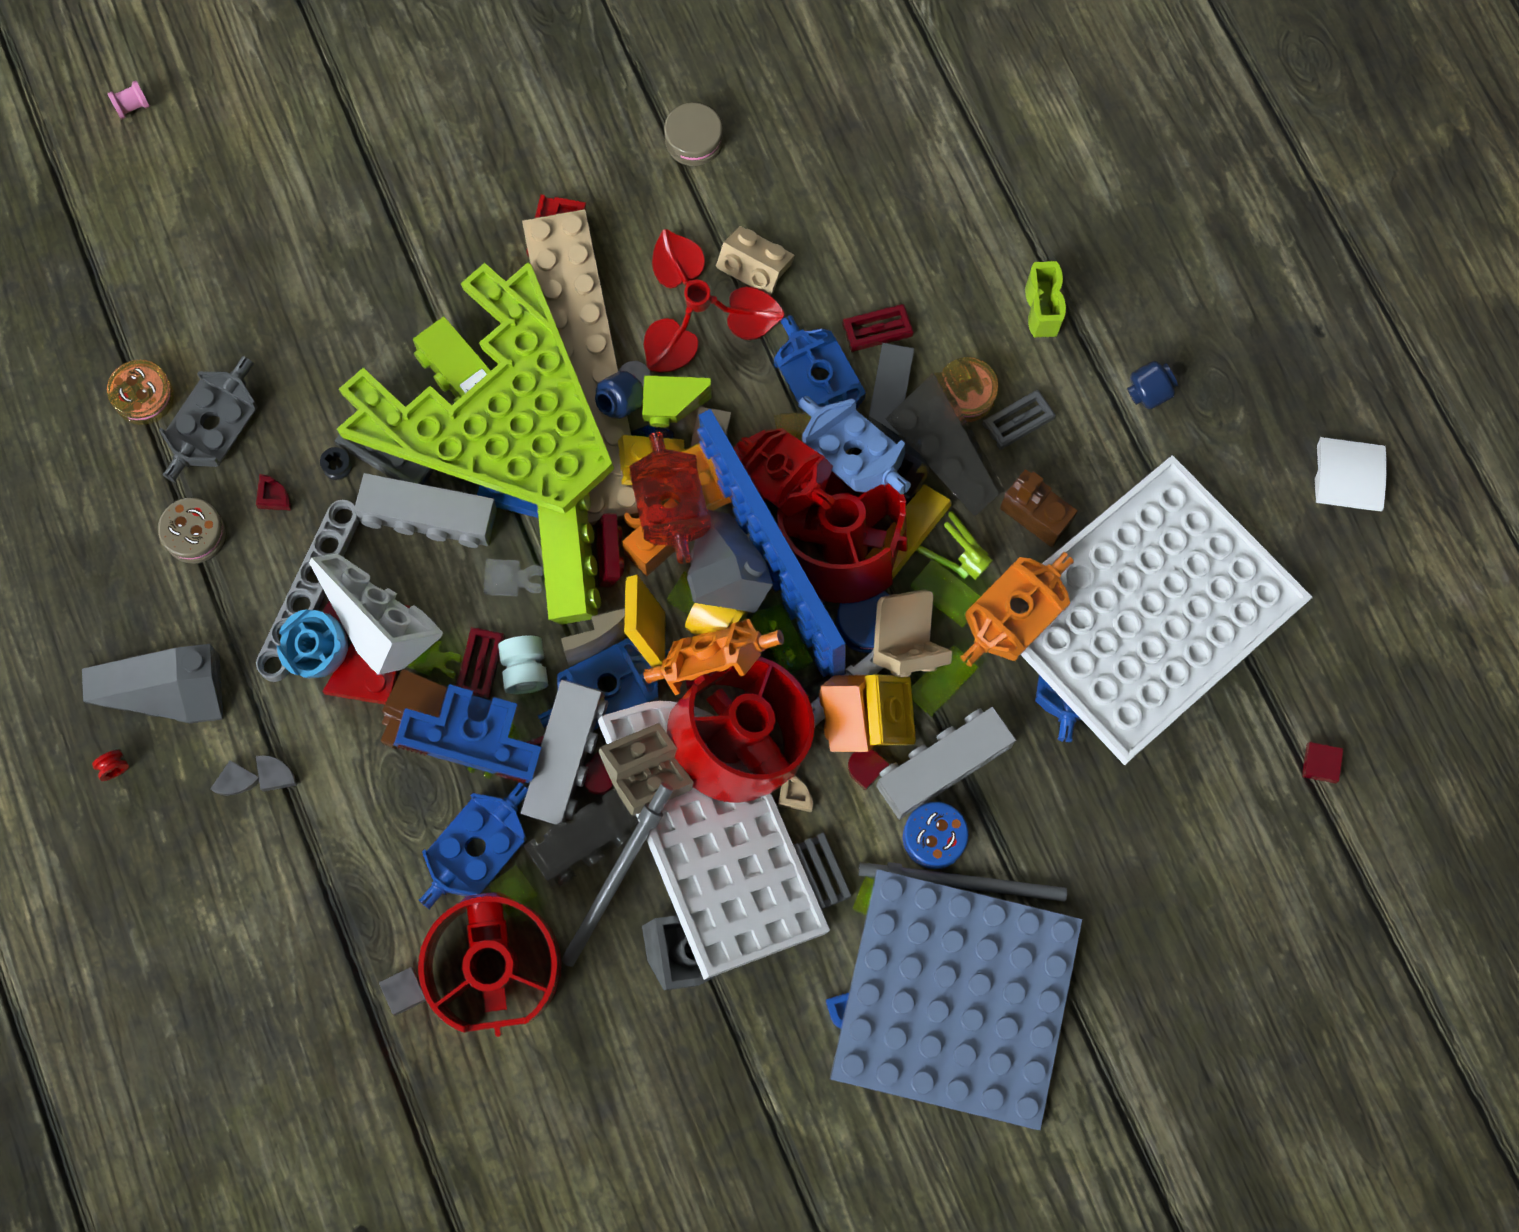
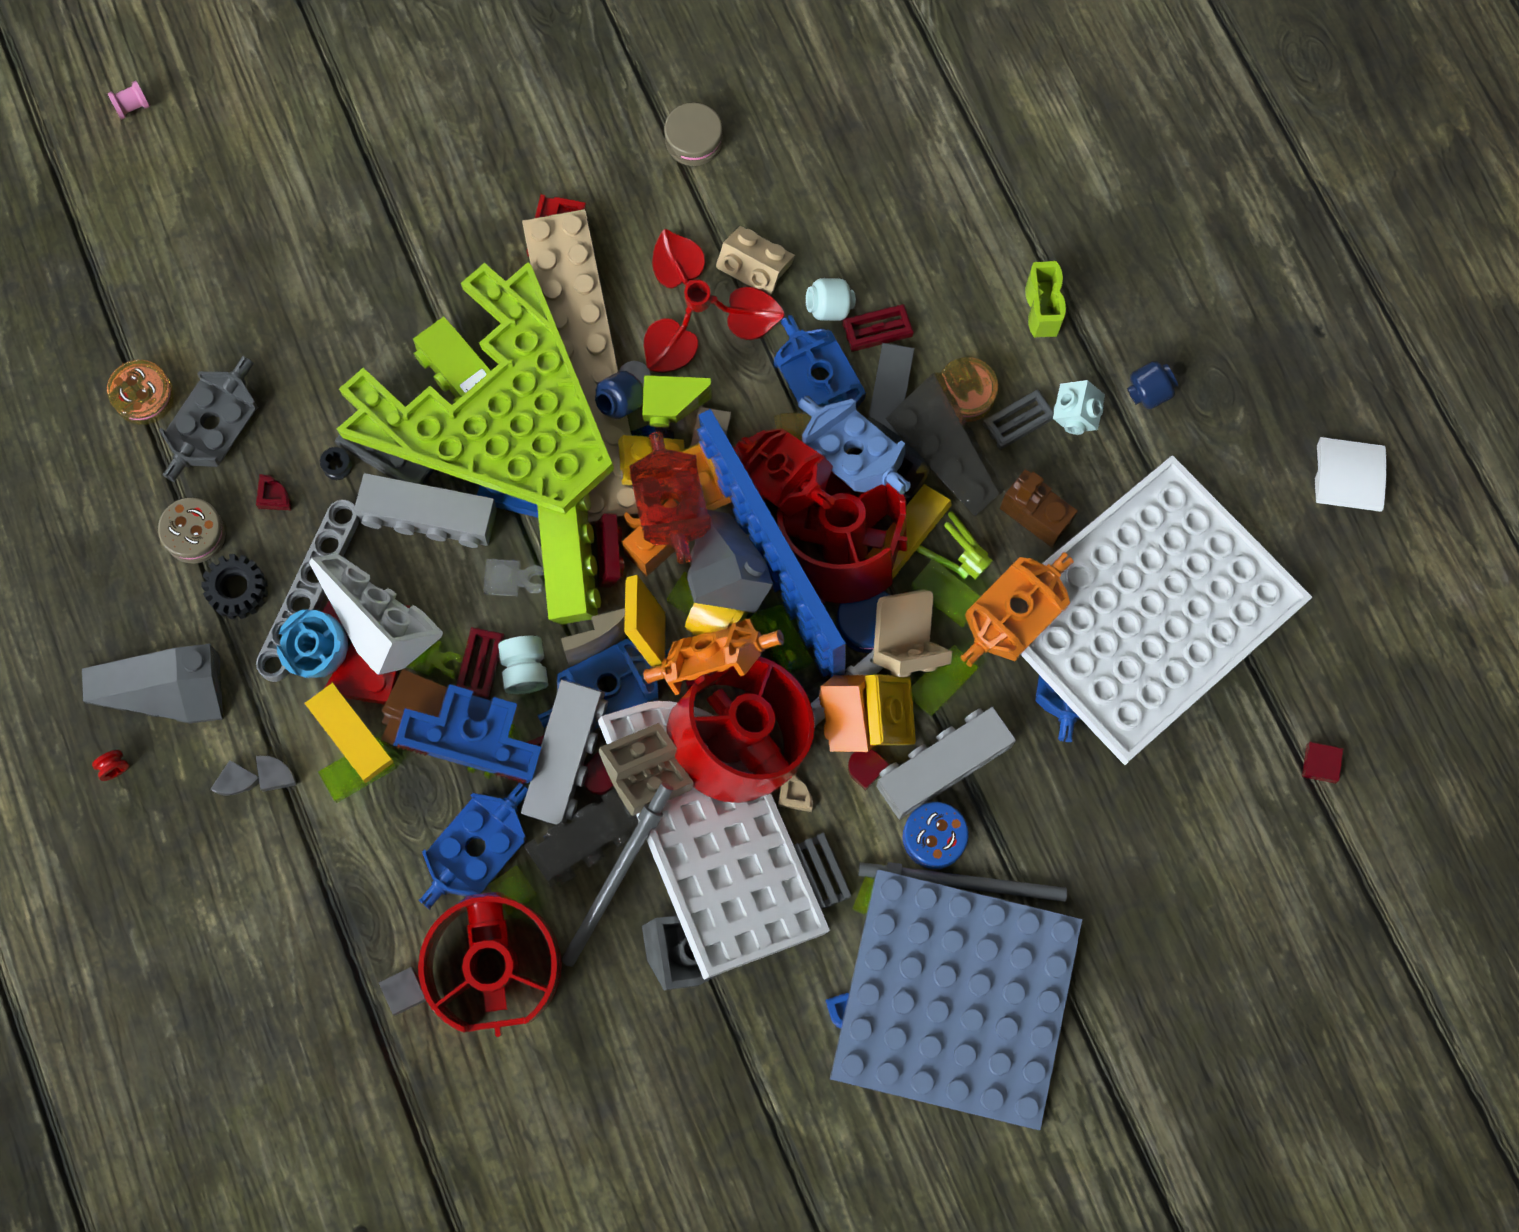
none -> black tyre [201,554,268,619]
none -> yellow tile [304,683,394,783]
none -> clear neon green plate [318,737,397,803]
none -> light aqua head [806,278,856,321]
none -> light aqua brick [1053,380,1105,435]

